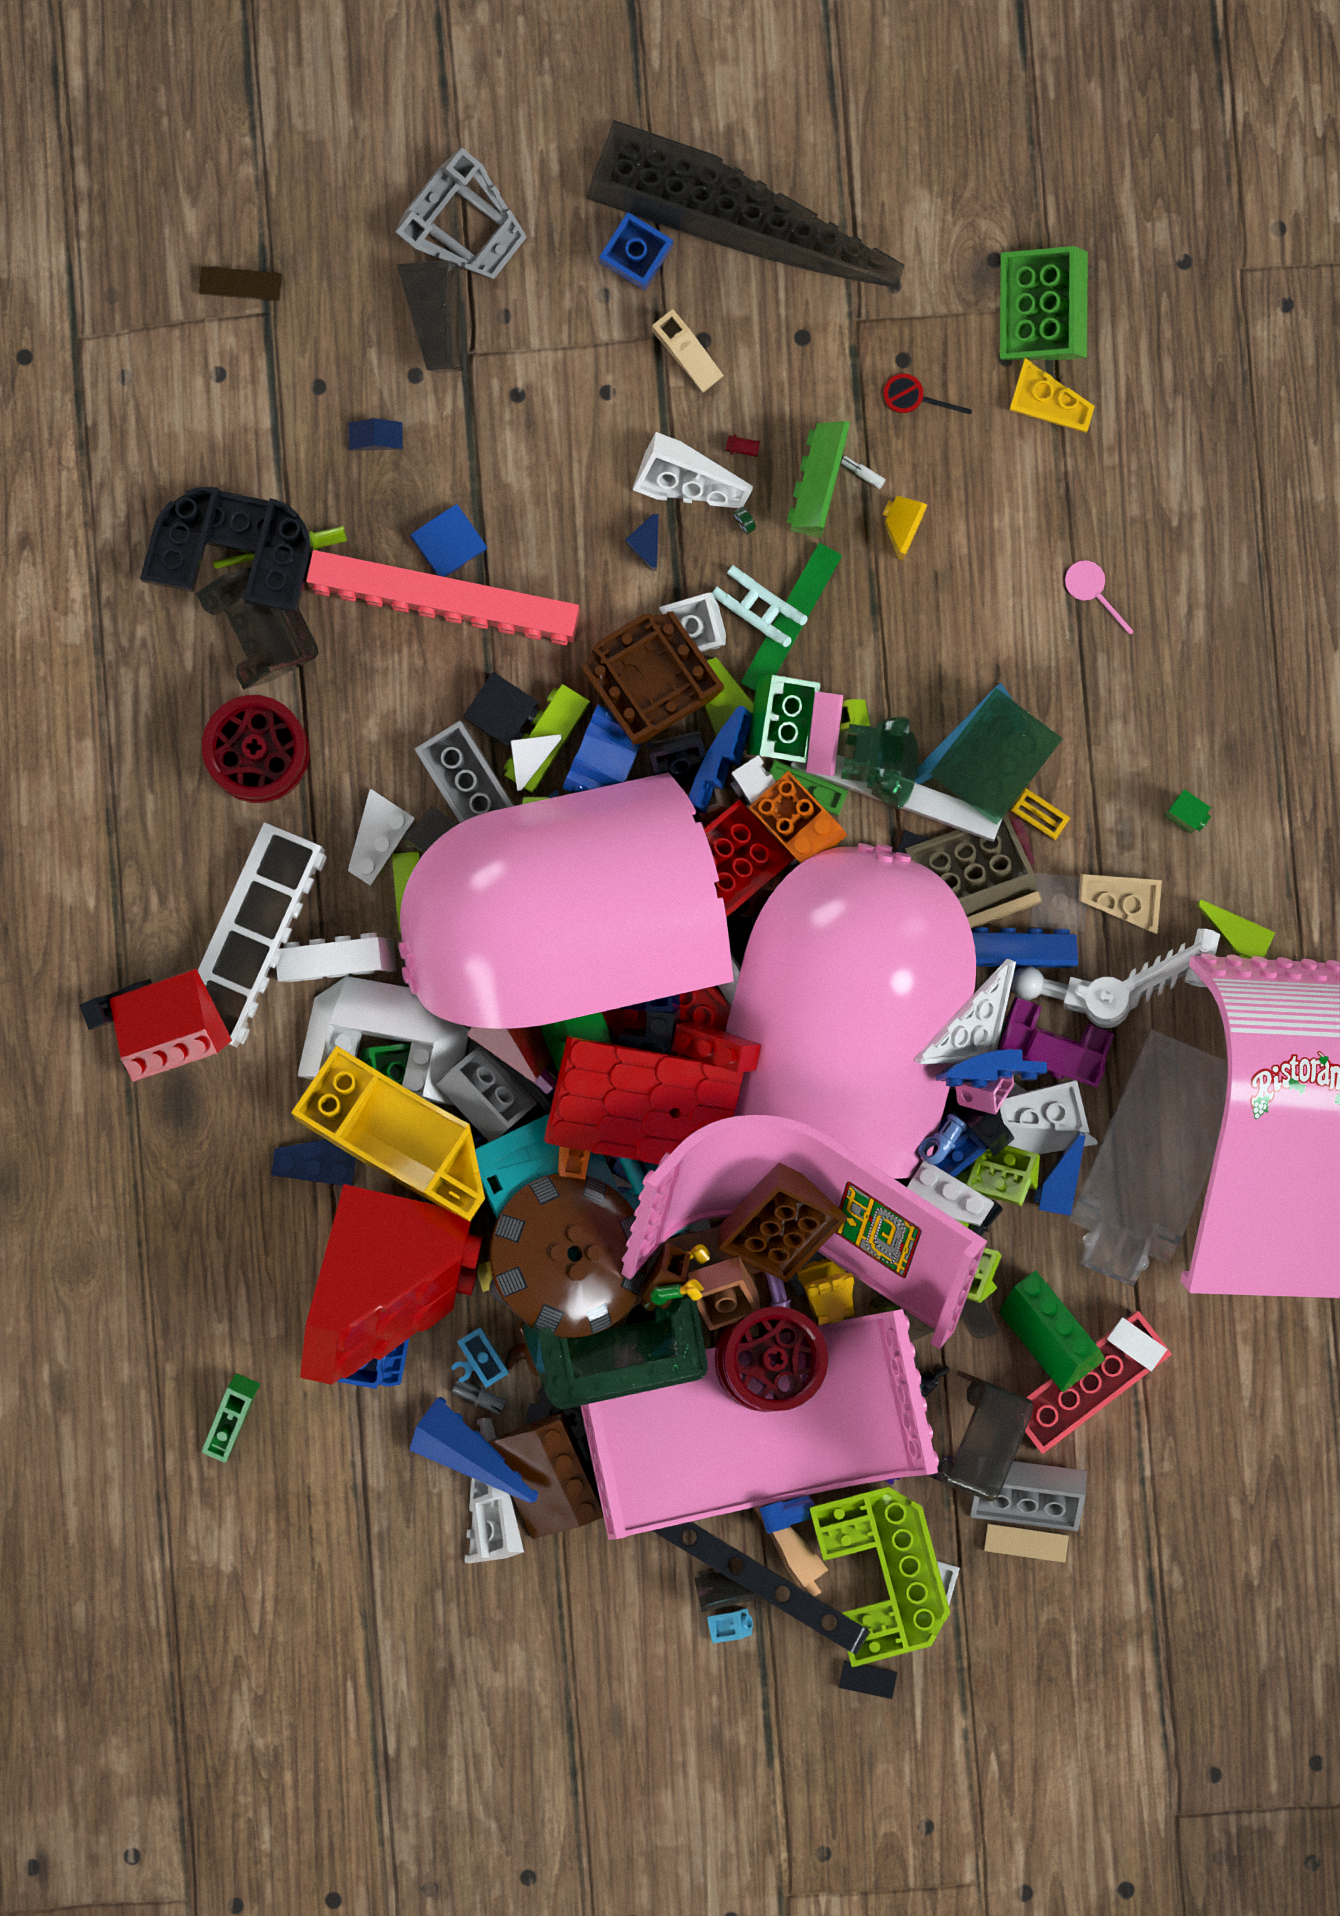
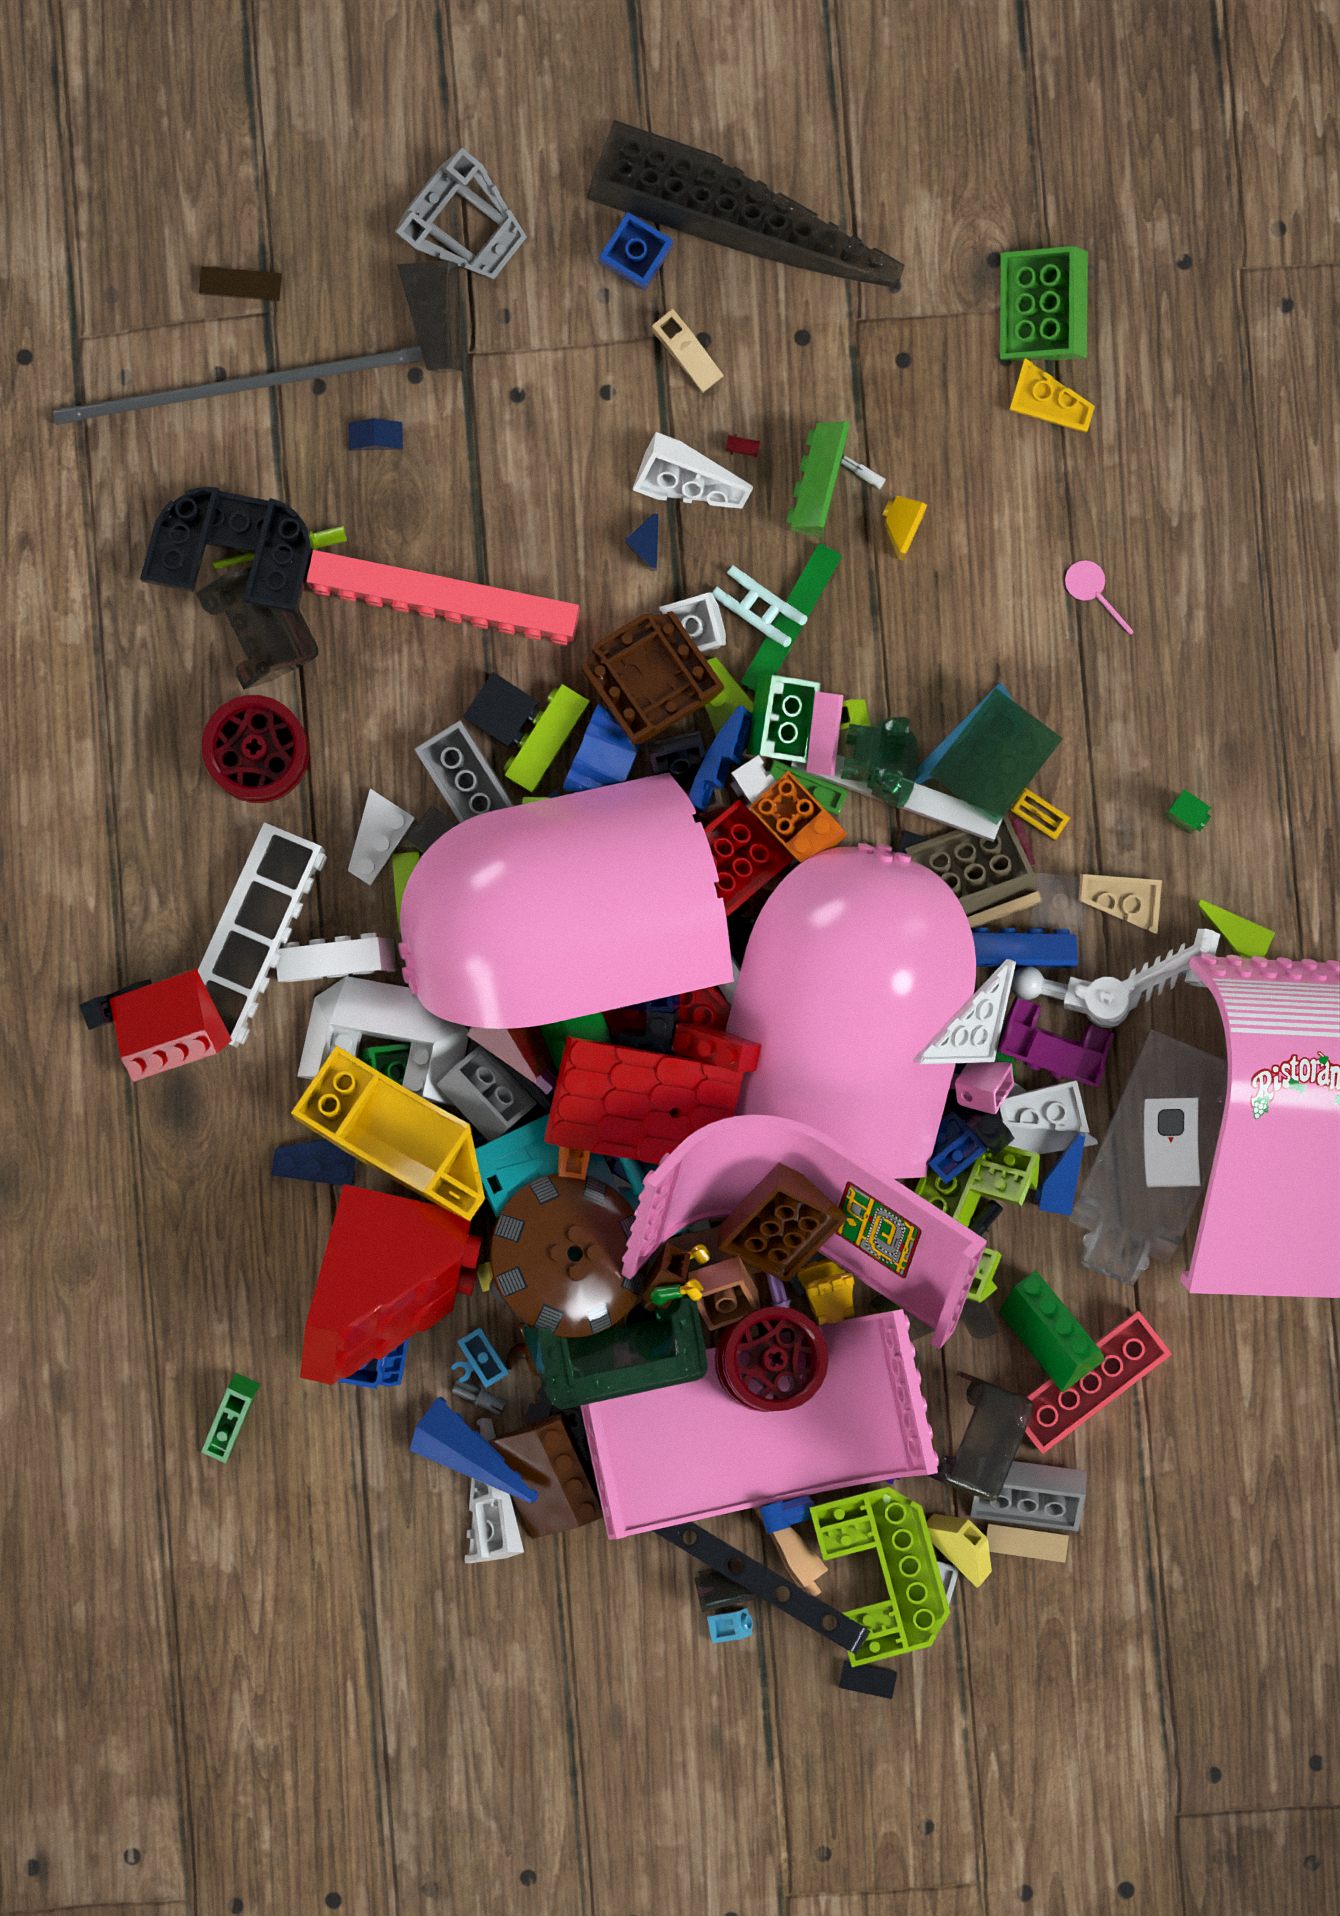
blue slope [409,504,487,577] -> none
white tile [511,734,561,791] -> none
dark green tile [733,507,756,535] -> none
piece [884,373,972,414] -> none
white wing [907,1160,994,1226] -> none
medium blue connector [919,1114,968,1165] -> none
black piece [919,1366,950,1398] -> none
blue slope [936,1049,1047,1088] -> none
white tile [1106,1317,1167,1372] -> none
none -> dark grey piece [53,344,427,425]
none -> light yellow slope [926,1514,992,1588]
none -> white slope [1144,1098,1204,1187]

